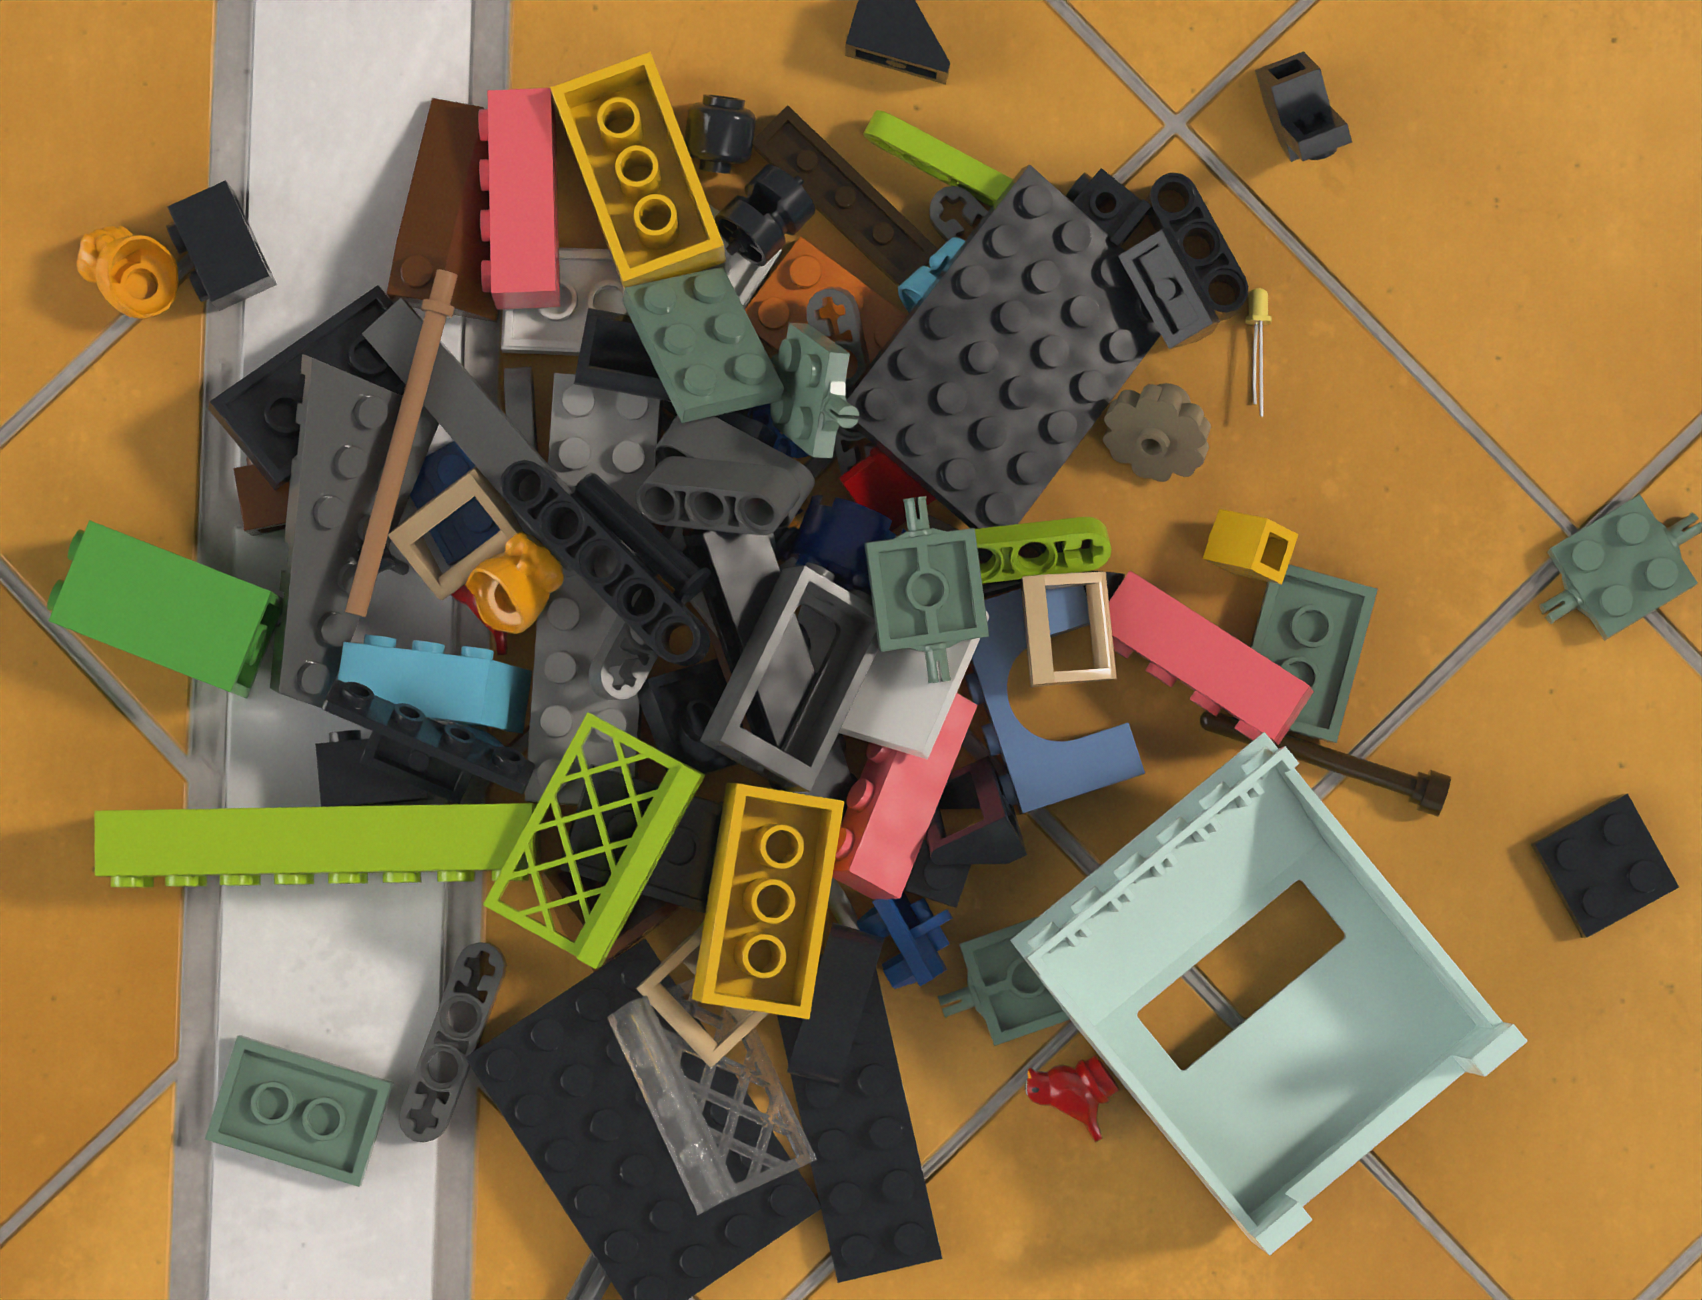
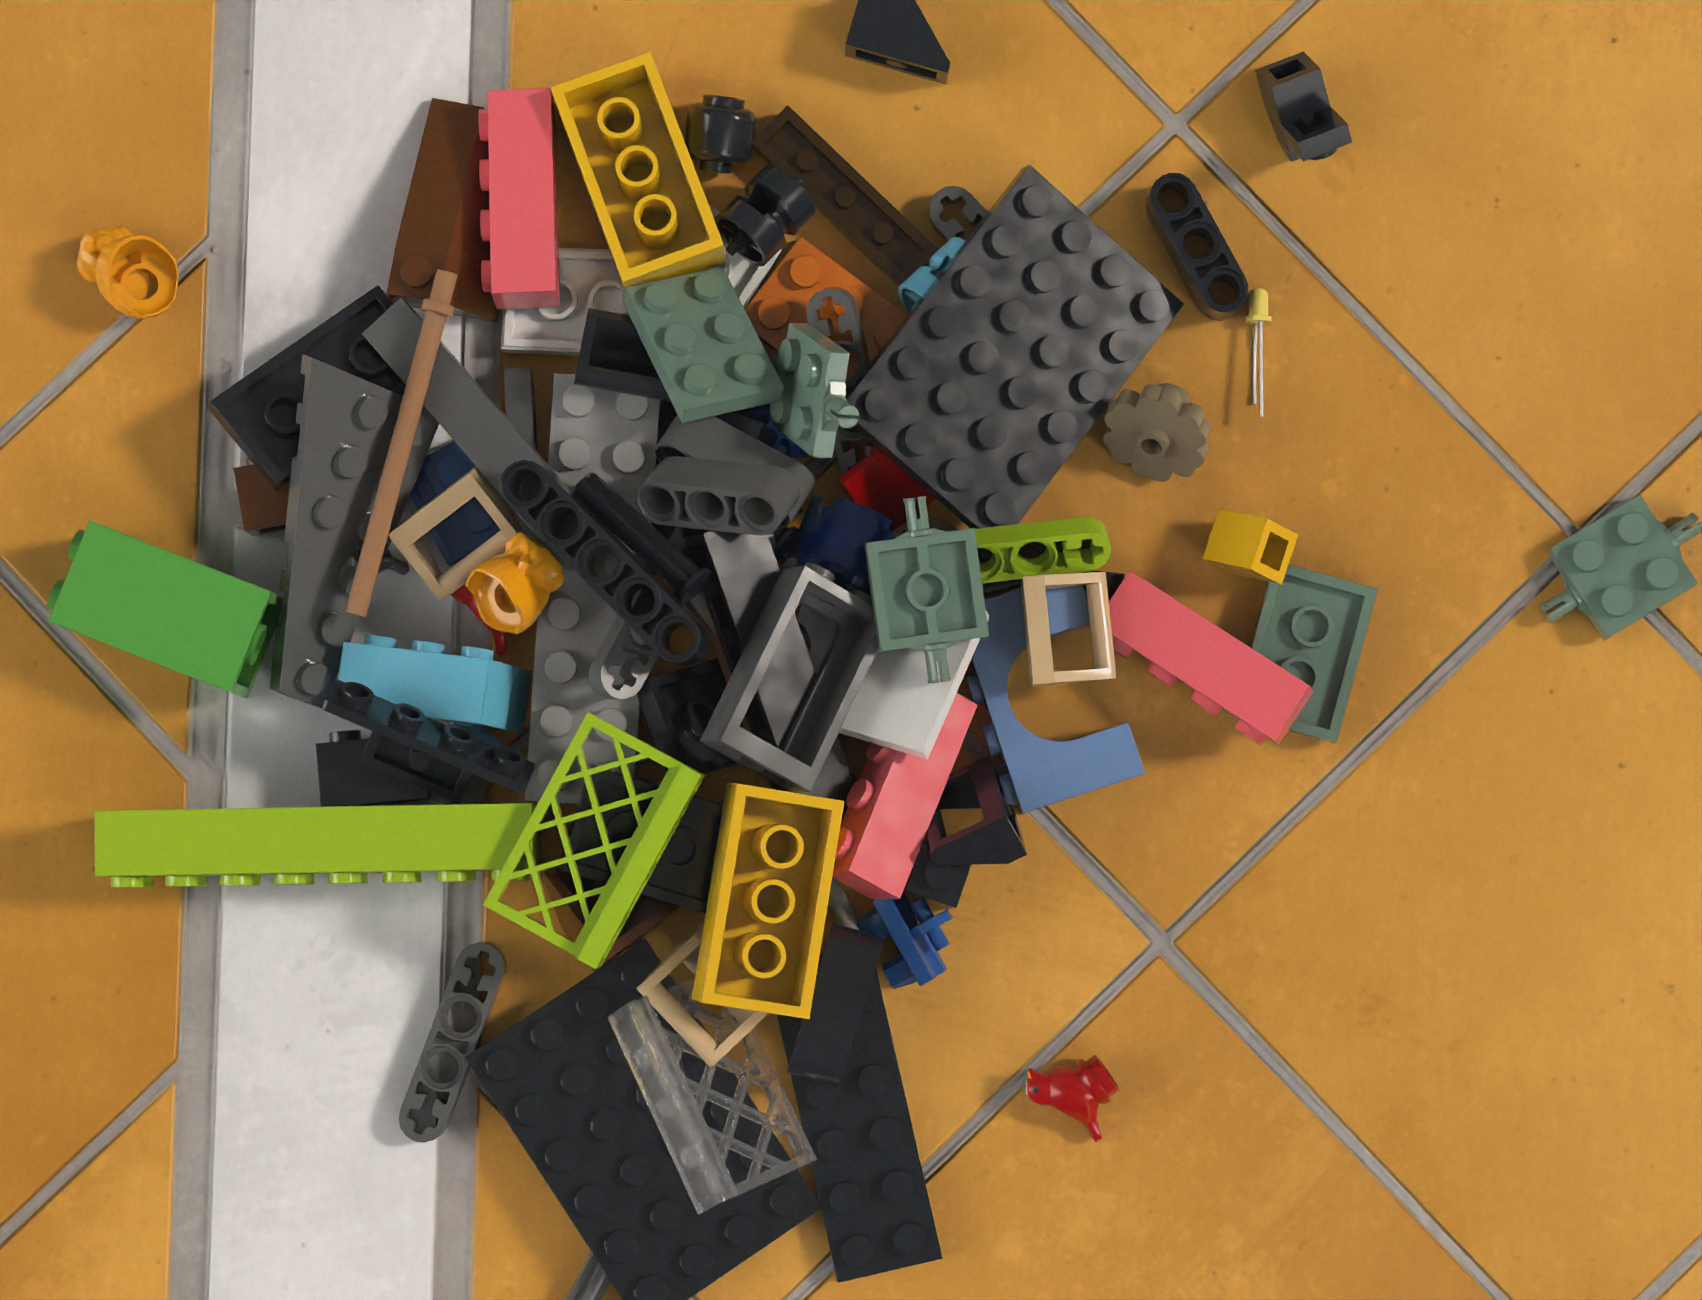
black brick [166,180,277,311] -> none
sand green plate [205,1035,394,1187] -> none
lime beam [863,110,1013,207] -> none
sand green plate [938,916,1070,1046] -> none
light aqua panel [1010,732,1528,1256] -> none
black brick [1065,168,1151,248] -> none
black tile [1118,228,1220,349] -> none
dark brown piece [1200,711,1451,817] -> none
black plate [1531,793,1679,938] -> none

